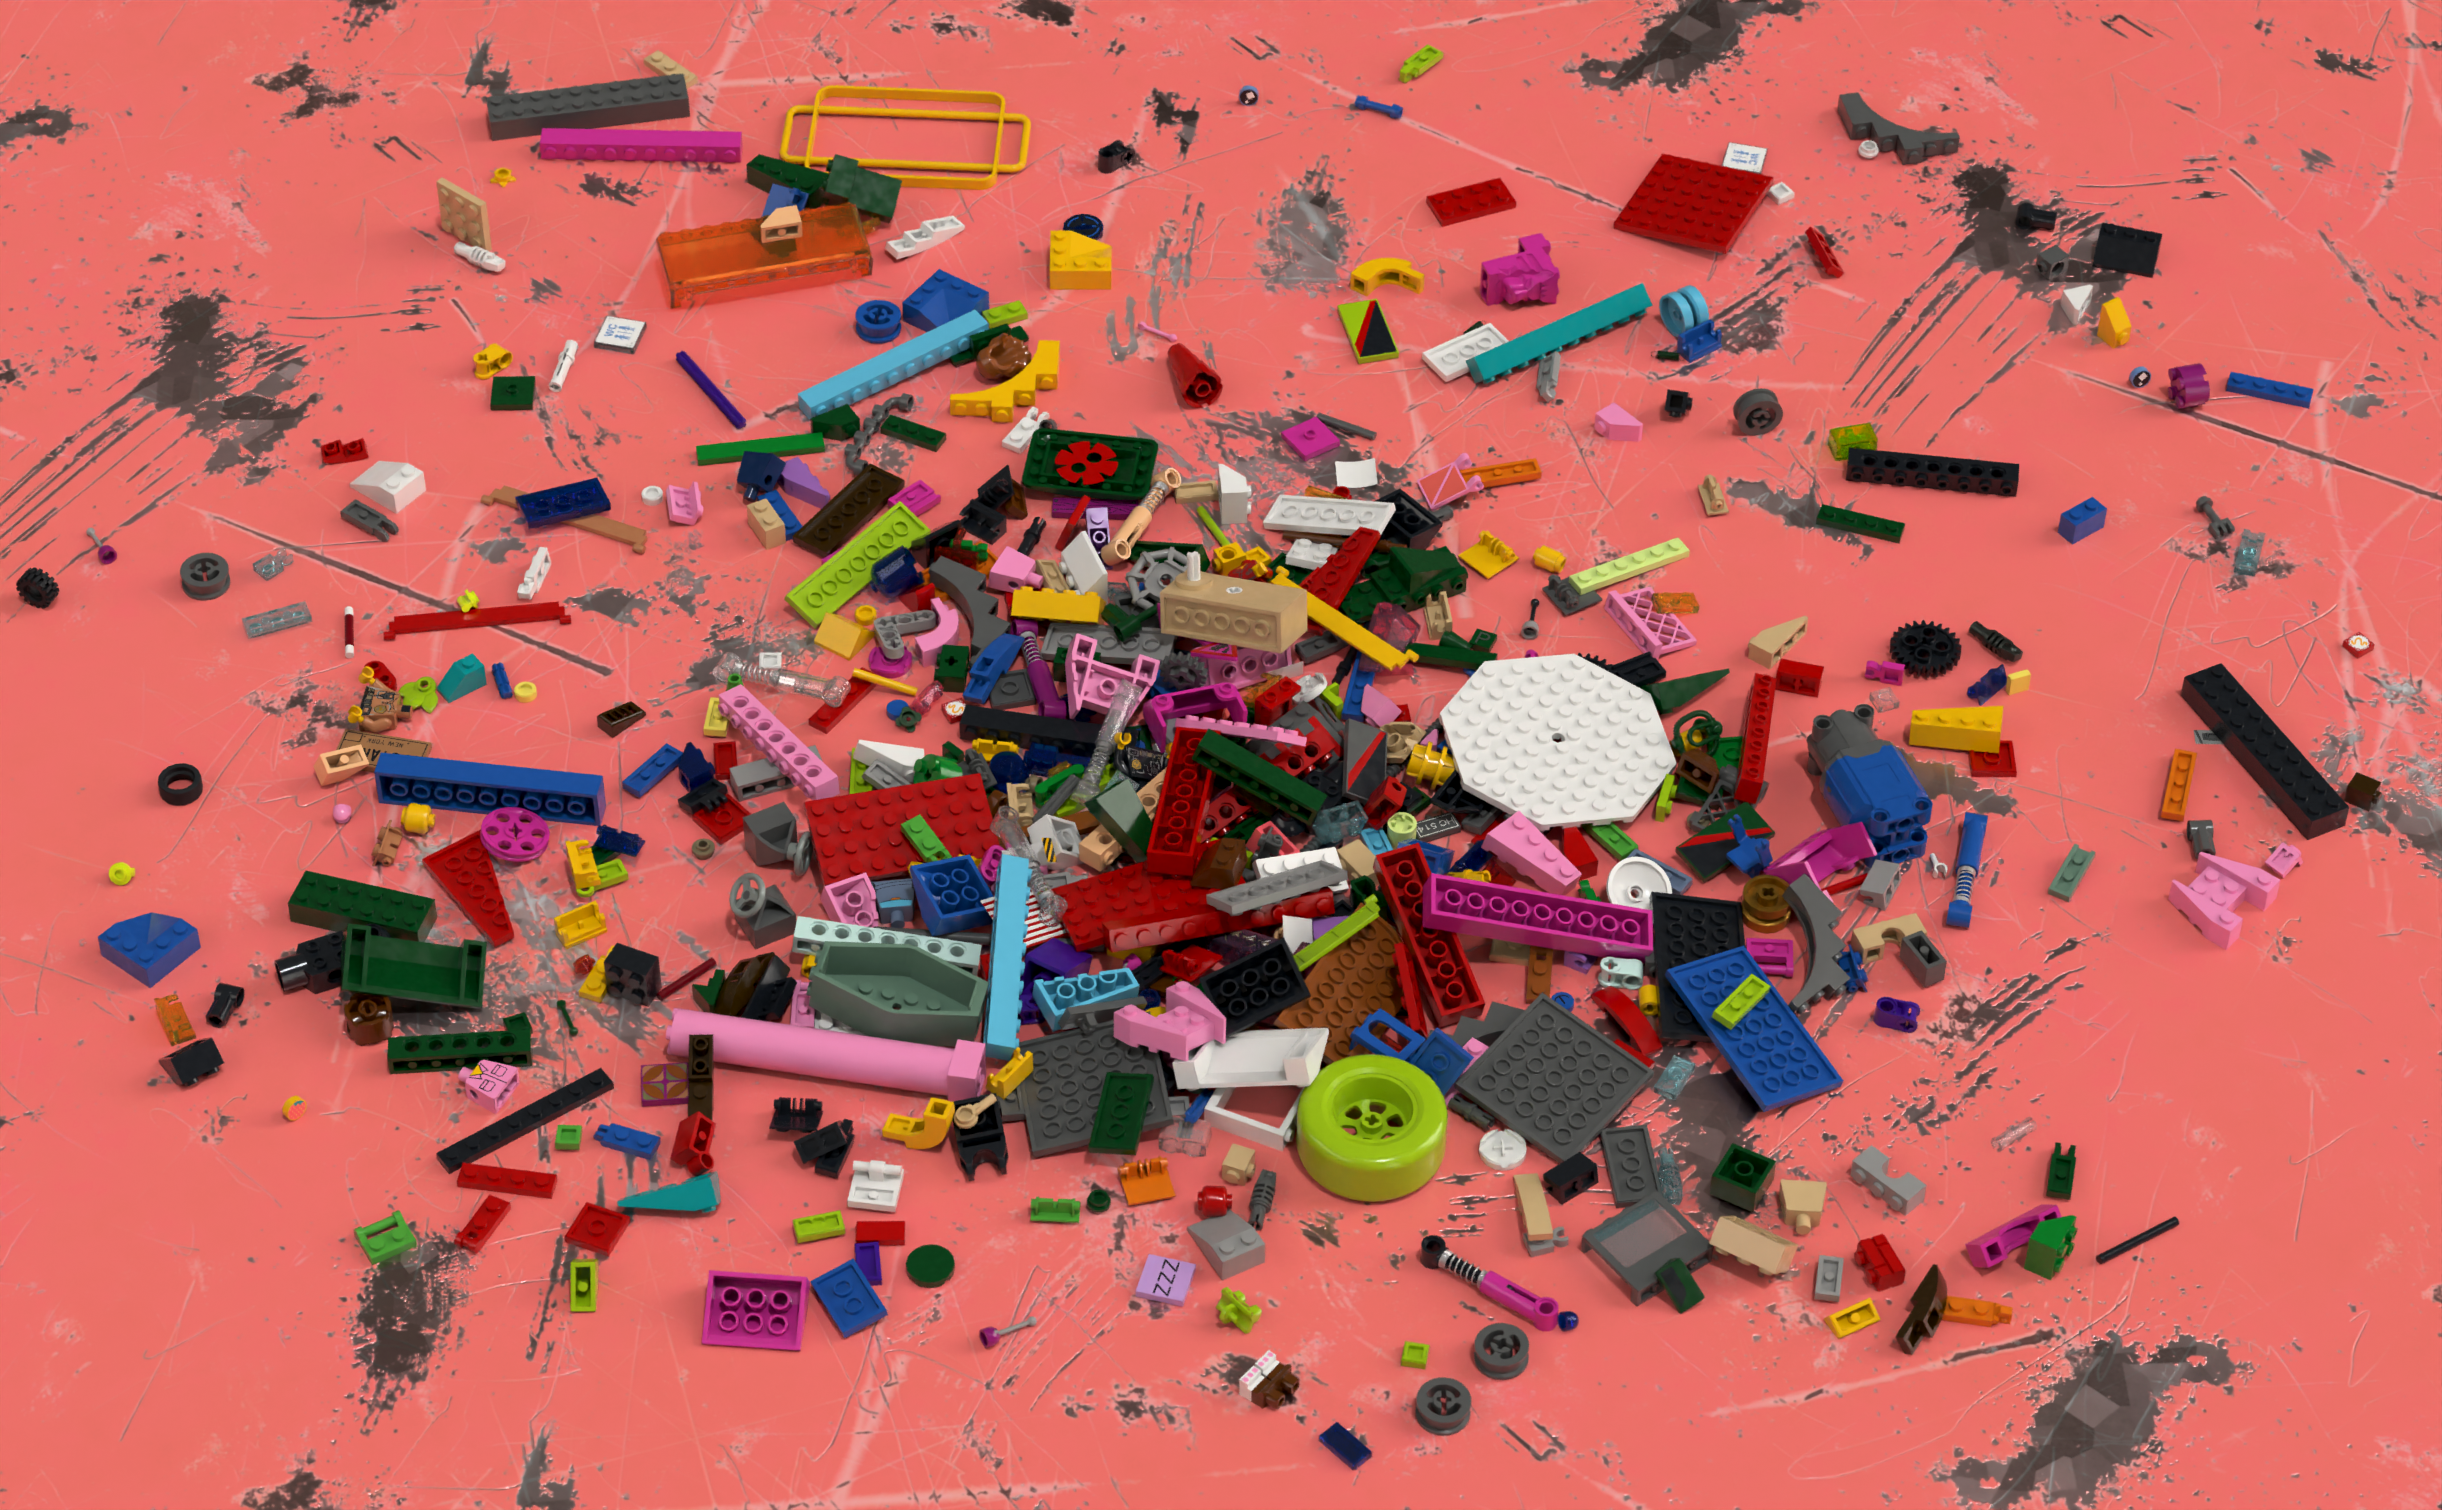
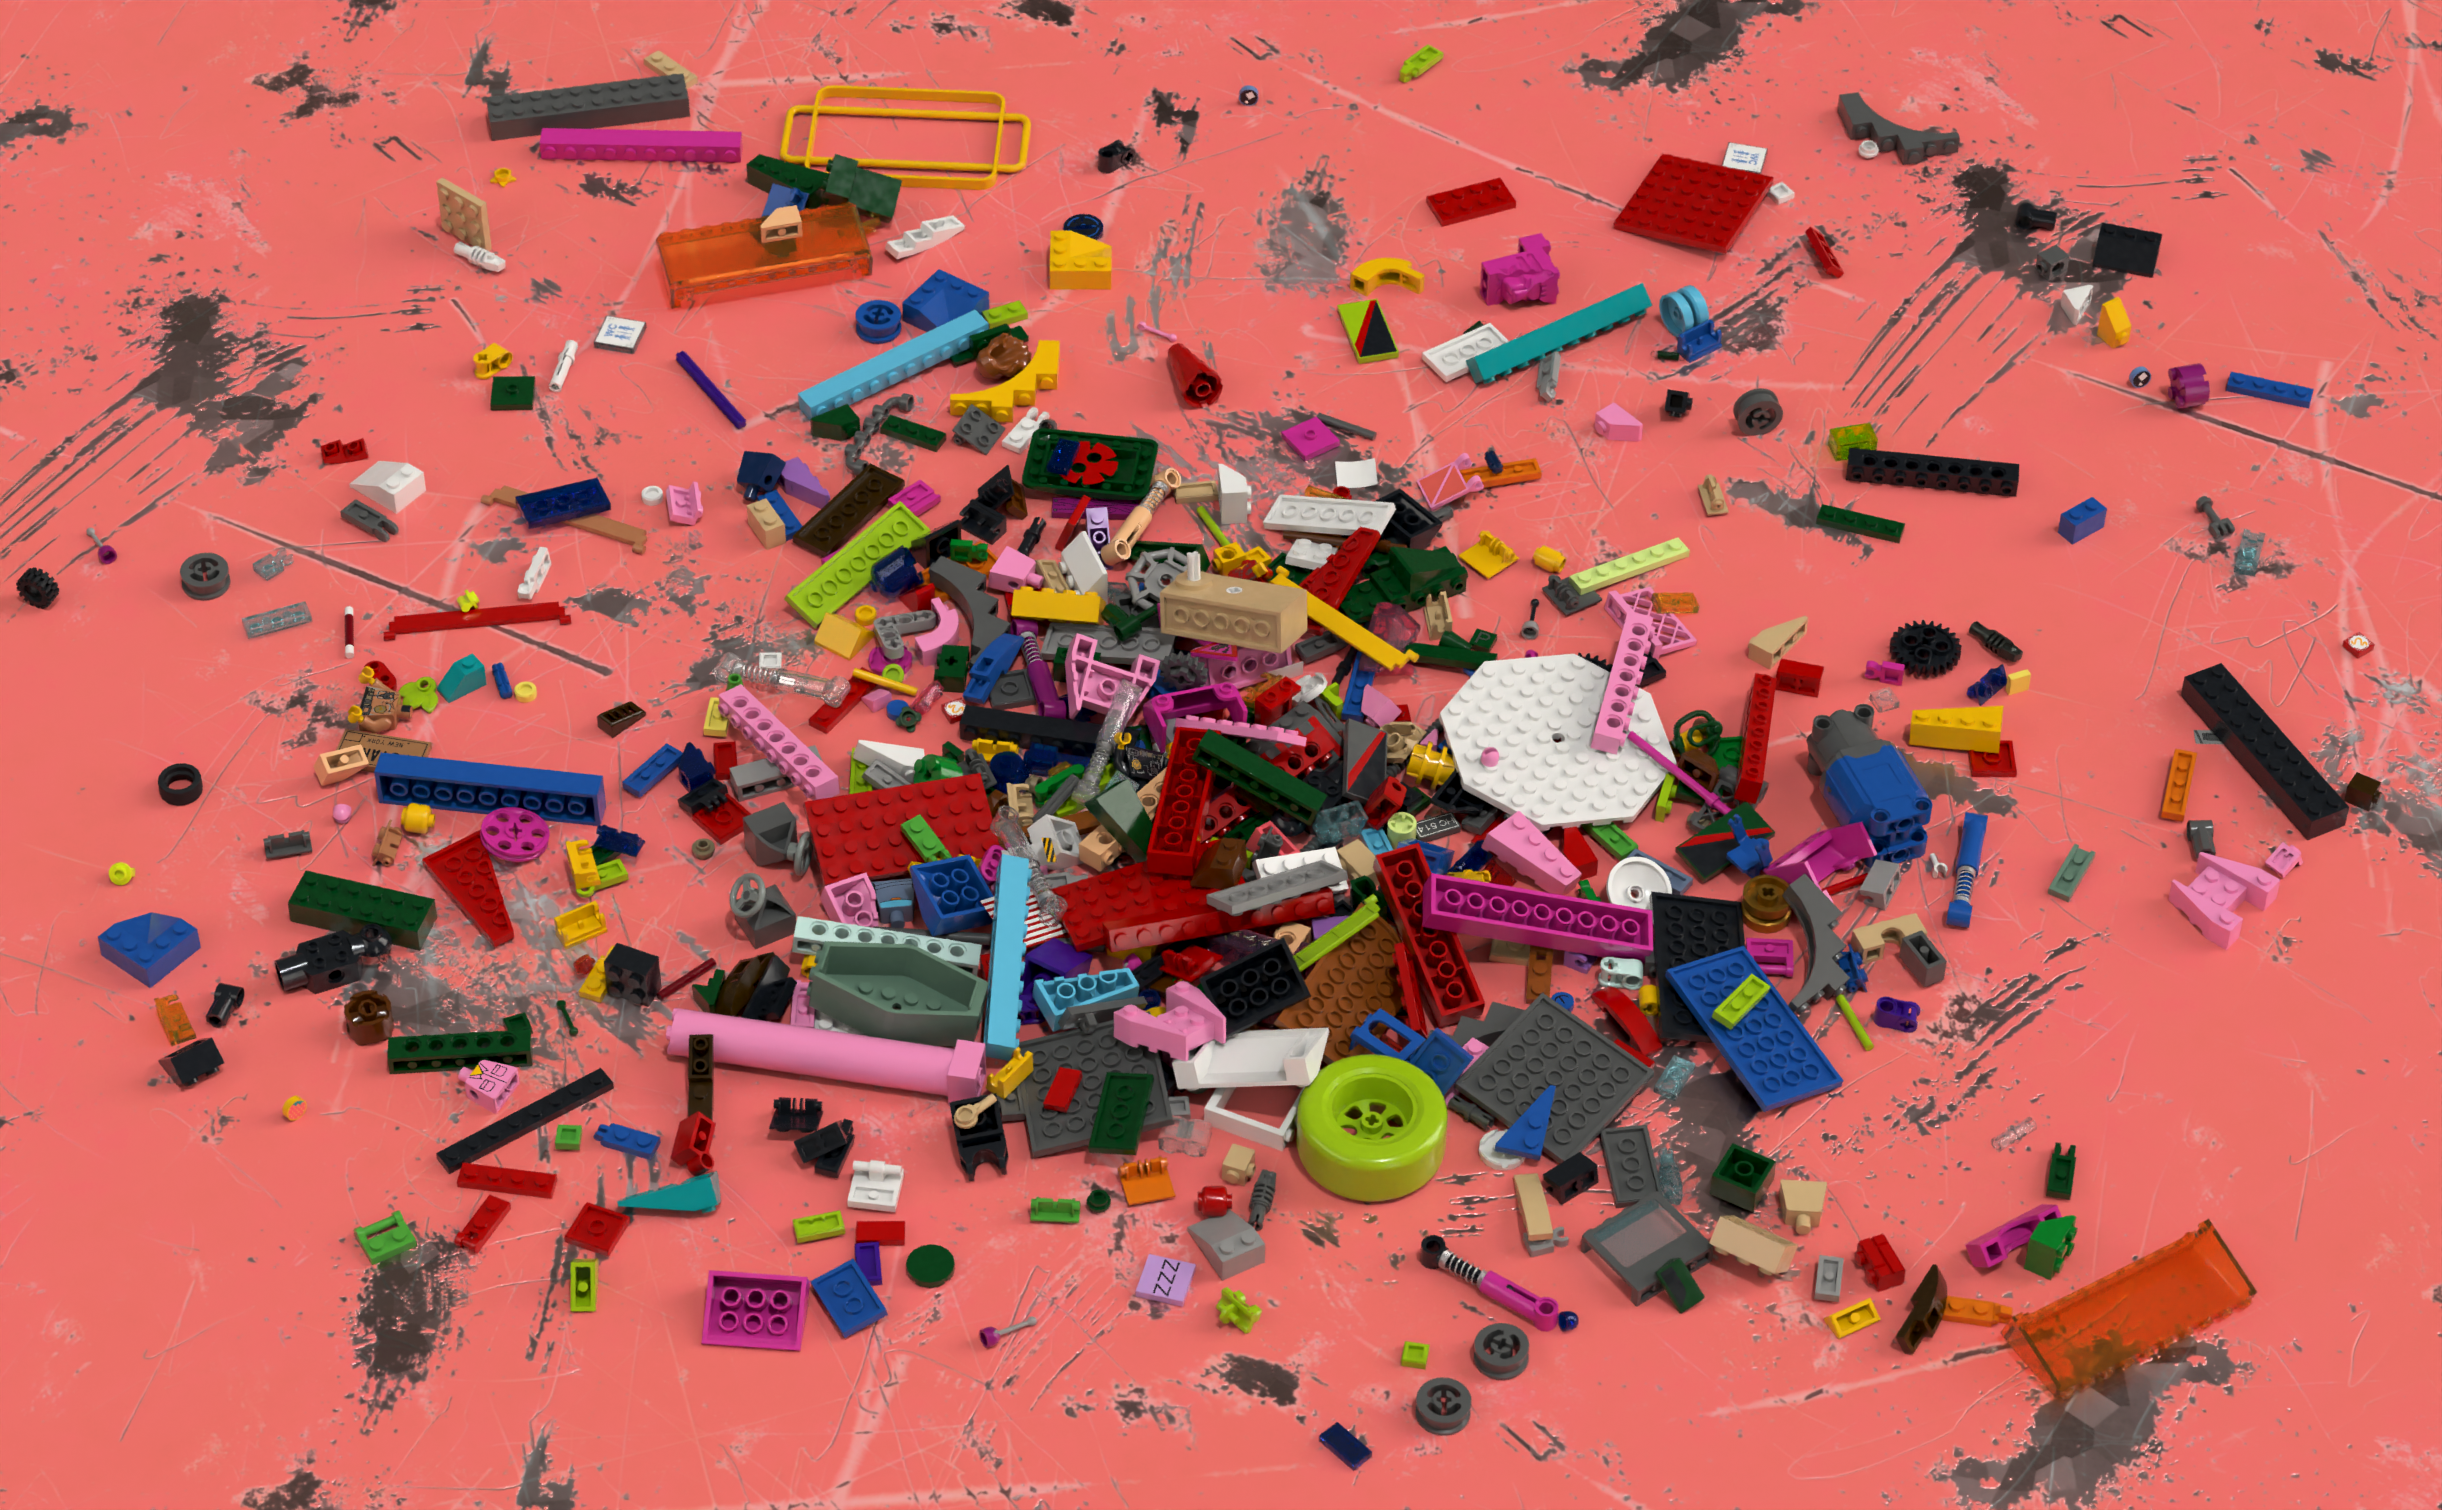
dark green slope [341,923,487,1009] -> none
tile [641,1062,689,1107] -> none
green tile [696,432,825,466] -> none
yellow arch [882,1097,955,1149] -> none
clear red plate [934,528,979,571] -> none
blue axle [1184,1088,1214,1124] -> none
reddish brown hips [1239,1350,1299,1409] -> none
white sticker [1283,915,1313,955] -> none
blue bar [1355,95,1403,119] -> none
dark green wedge [1639,668,1730,715] -> none
light grey arch [1850,1145,1927,1216] -> none
black bar [2096,1216,2179,1264] -> none
none -> dark grey hinge [263,830,312,859]
none -> bright pink slope [861,689,892,713]
none -> lime tile [882,664,904,683]
none -> dark grey hinge [952,404,1006,455]
none -> red tile [1043,1067,1083,1113]
none -> clear blue plate [1047,438,1080,476]
none -> bright pink hinge [1480,747,1499,767]
none -> dark blue piece [1484,450,1503,474]
none -> blue wing [1495,1085,1556,1161]
none -> bright pink brick [1591,611,1655,755]
none -> dark pink bar [1627,731,1732,815]
none -> lime bar [1836,994,1874,1051]
none -> clear orange windscreen [2001,1219,2257,1400]

